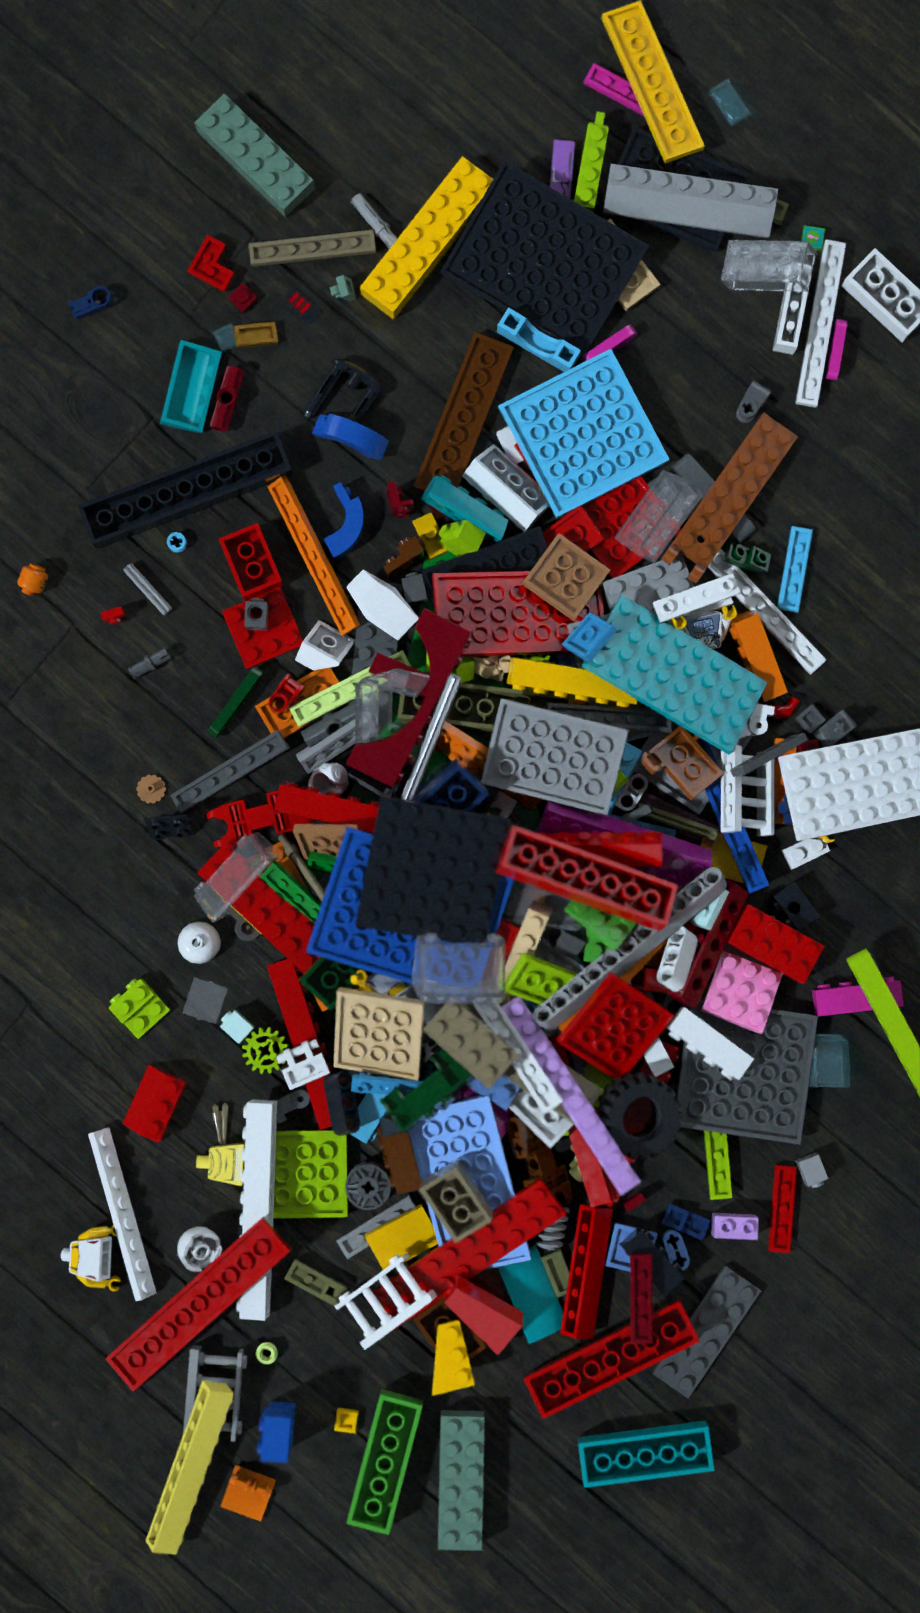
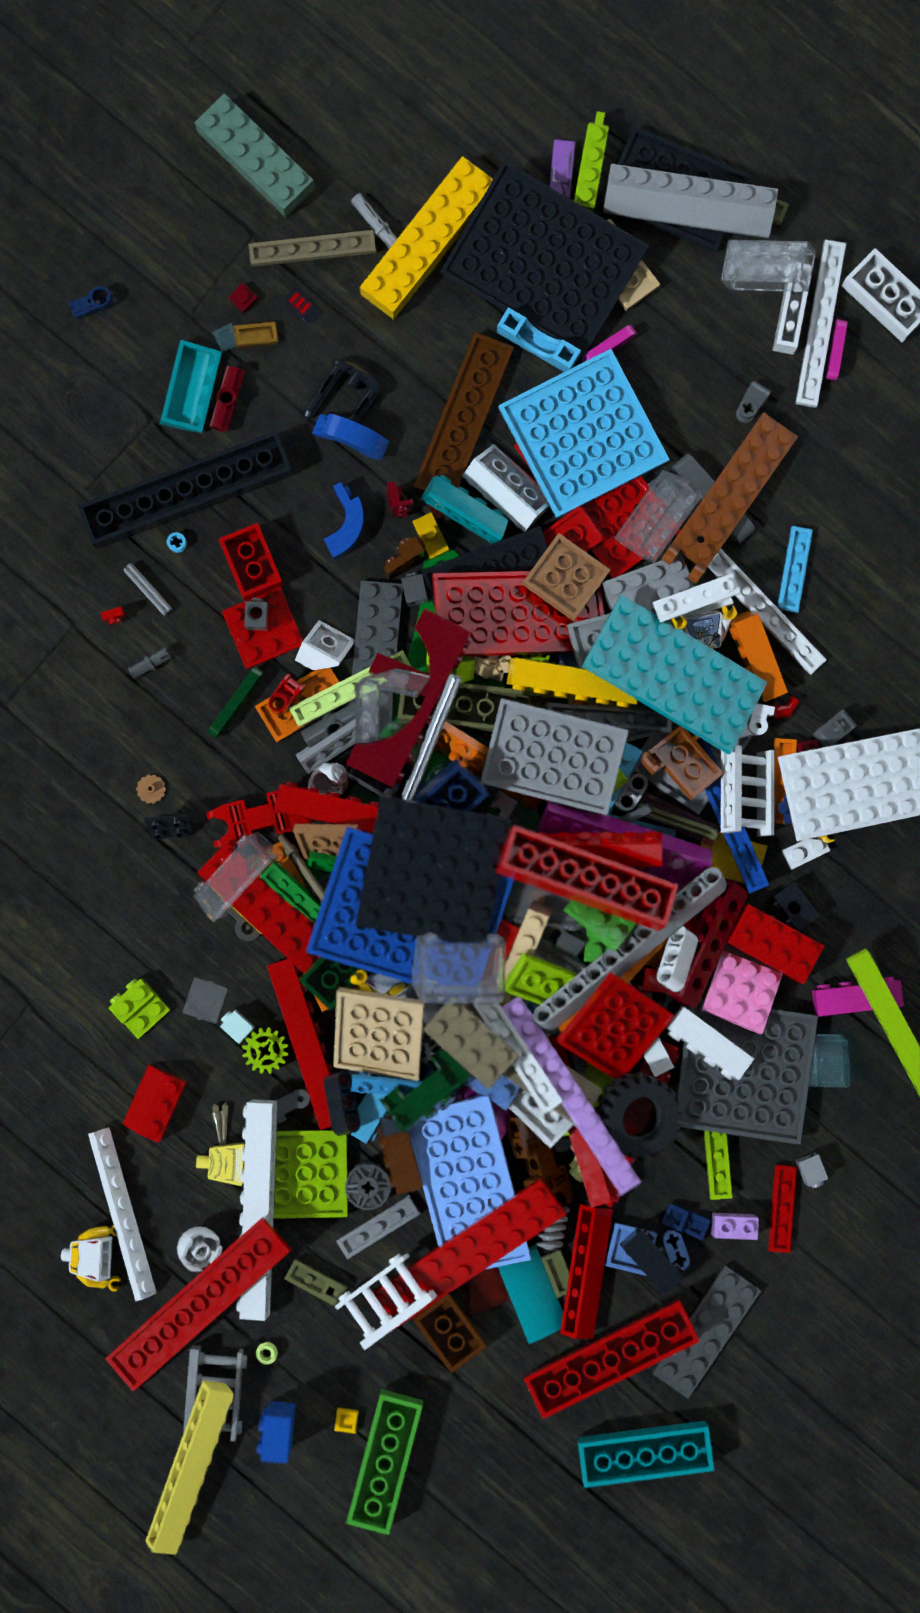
orange head [17,563,48,596] -> none
dark grey tile [170,730,290,814] -> none
white cylinder [177,921,221,964] -> none
red plate [188,235,235,293] -> none
orange hinge [220,1465,276,1522] -> none
orange plate [268,476,361,636] -> none
white plate [276,1039,330,1090] -> none
sand green tile [330,275,356,302] -> none
white piece [346,570,419,641] -> none
yellow tile [364,1204,438,1270] -> none
dark tan brick [419,1159,493,1243] -> none
yellow wing [432,1319,475,1396] -> none
lime brick [436,519,486,556] -> none
sand green brick [438,1410,484,1550] -> none
red slope [444,1275,523,1355] -> none
white sticker [496,427,523,464] -> none
dark azure tile [562,612,617,663] -> none
dark pink tile [584,63,644,116] -> none
yellow plate [602,0,705,163] -> none
dark red tile [622,1191,646,1212] -> none
dark red tile [630,1253,653,1344] -> none
light aqua plate [691,889,729,930] -> none
clear light blue plate [709,79,750,127] -> none
dark green slope [723,540,771,573] -> none
dark grey tile [730,733,808,777] -> none
dark grey plate [795,704,826,735] -> none
tile [800,226,825,251] -> none

